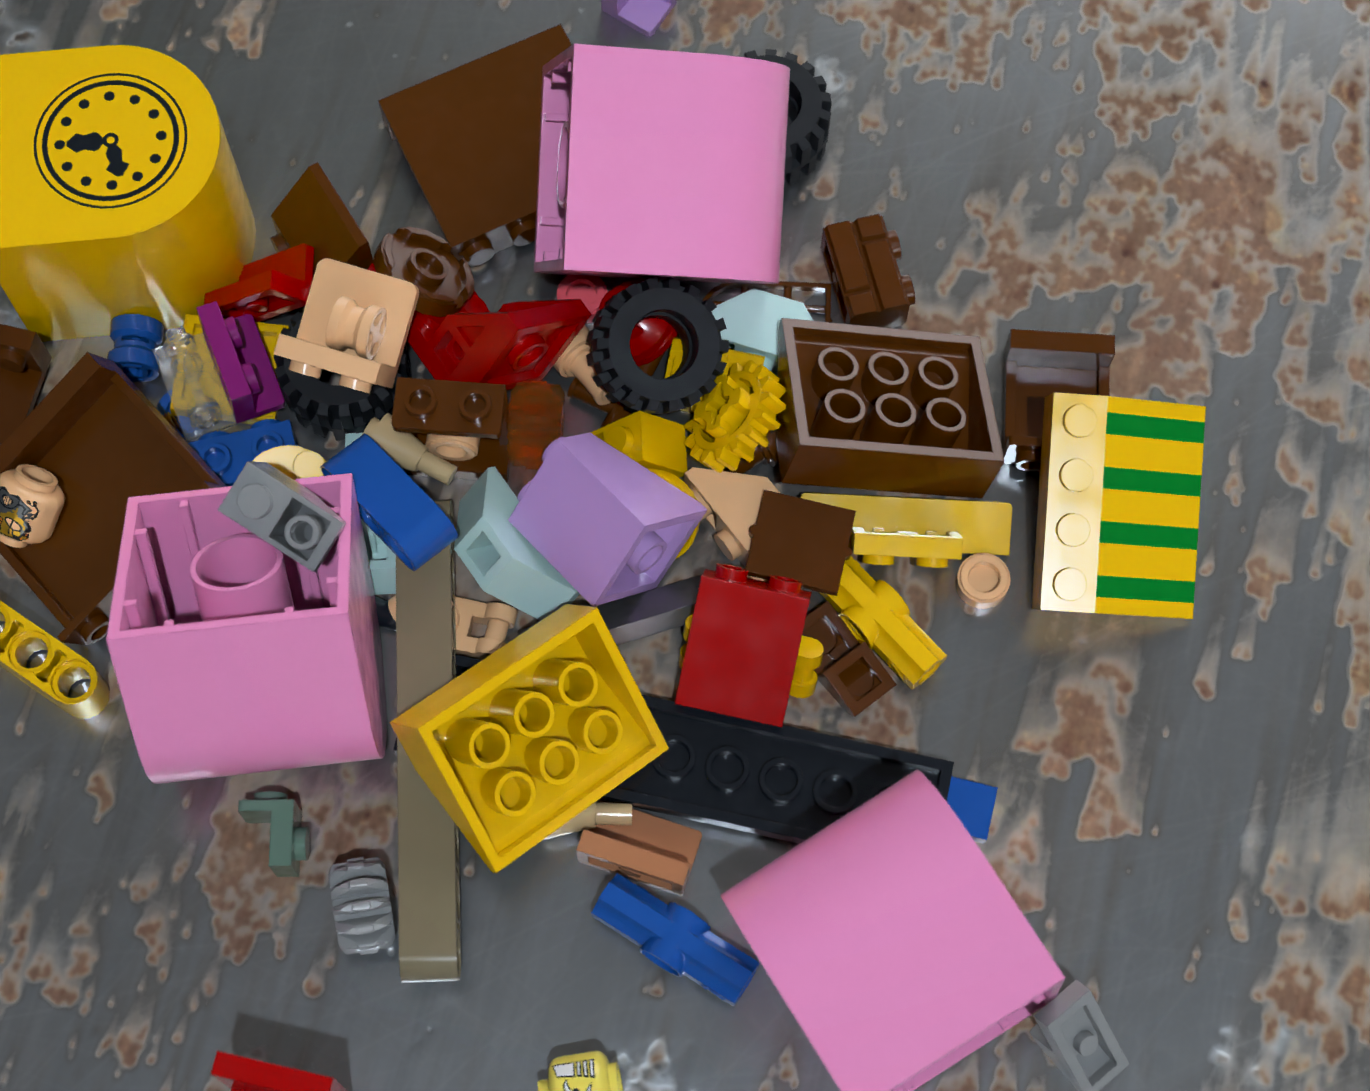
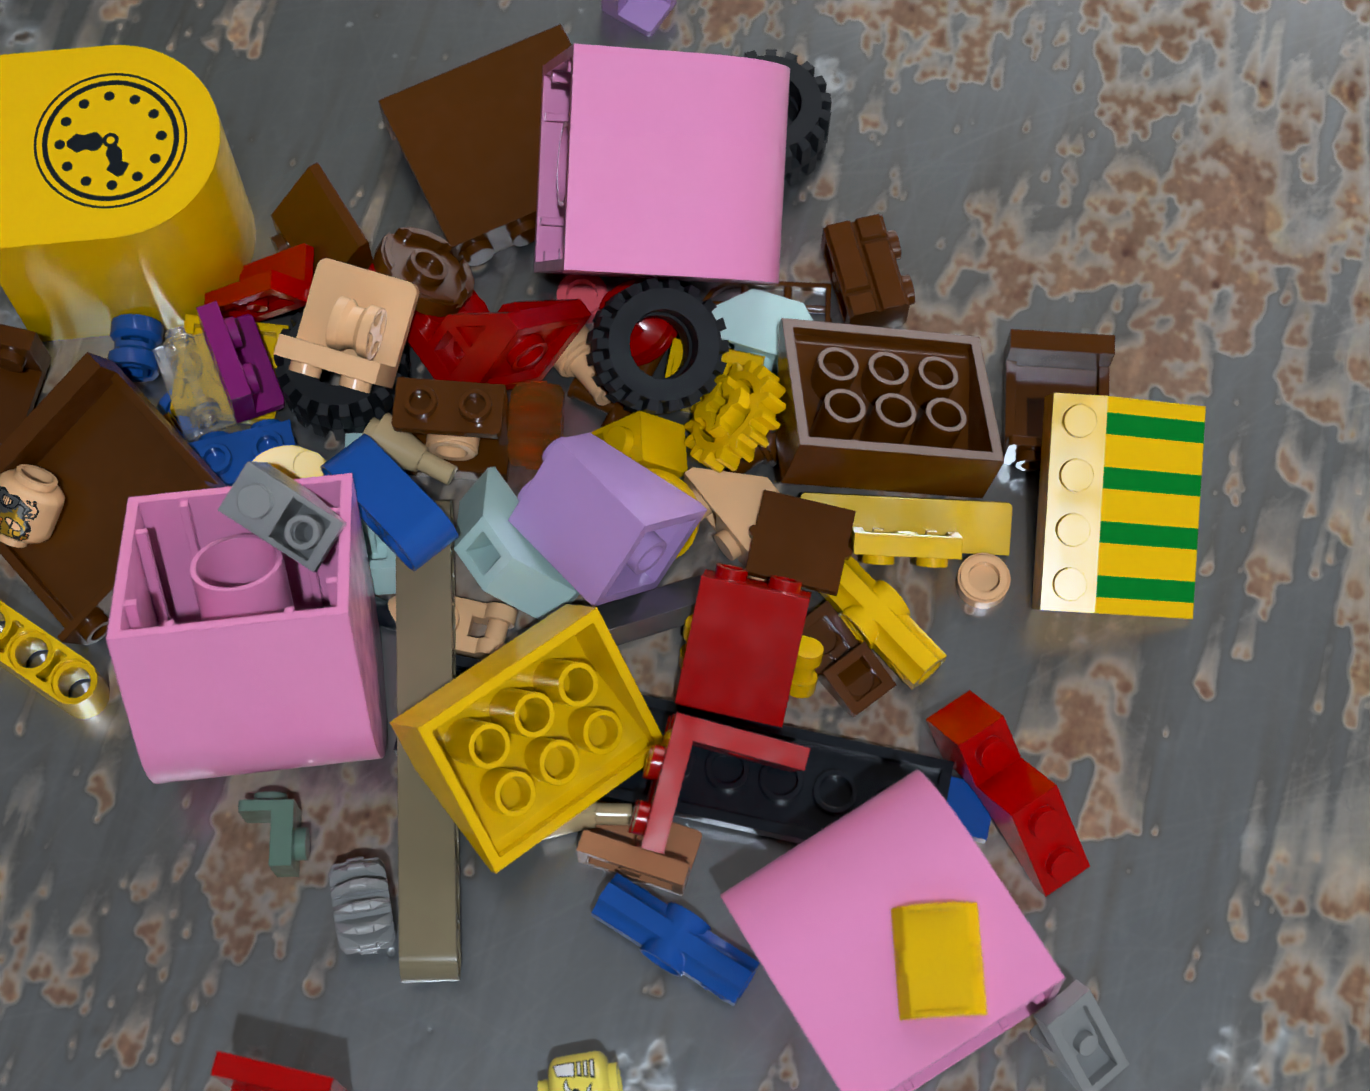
none -> red bracket [628,713,810,854]
none -> yellow piece [890,902,988,1021]
none -> red arch [926,690,1090,897]

